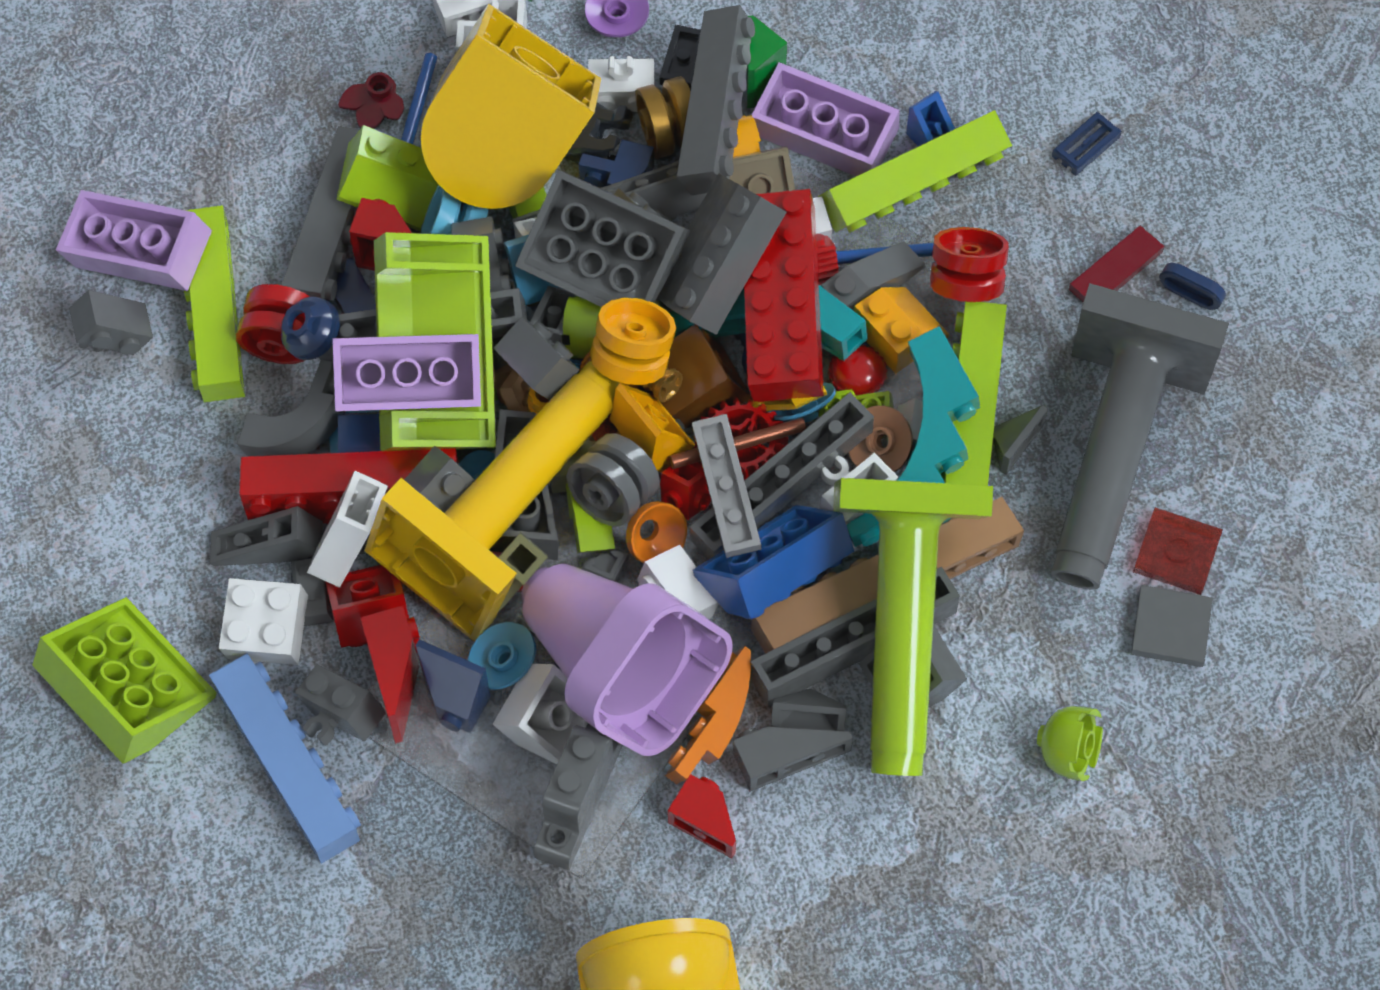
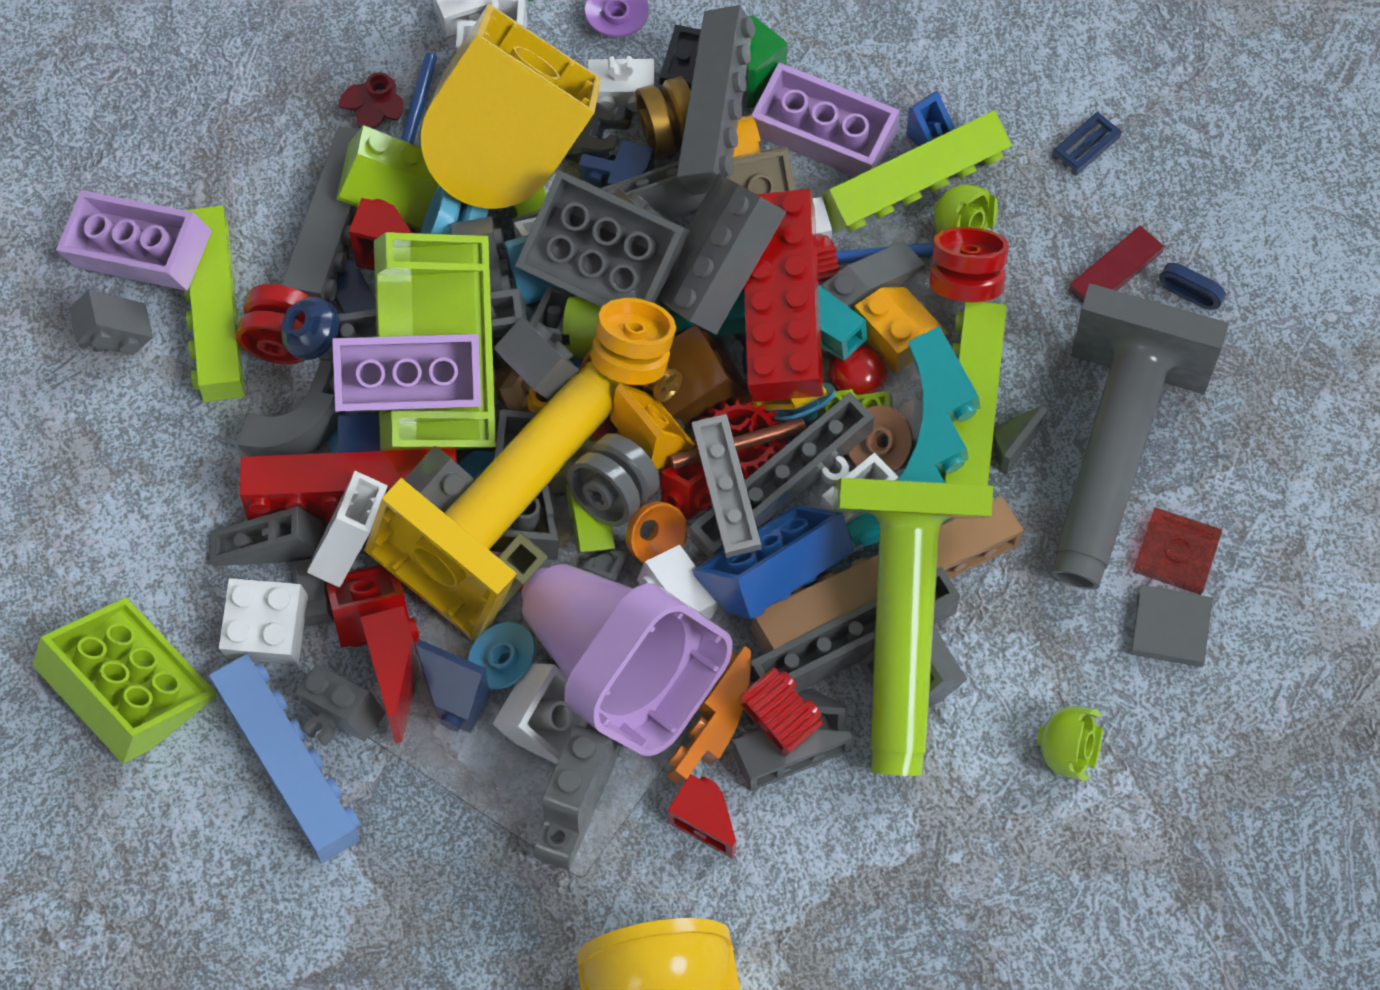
none -> red brick [737,667,823,757]
none -> lime cylinder [934,184,998,233]

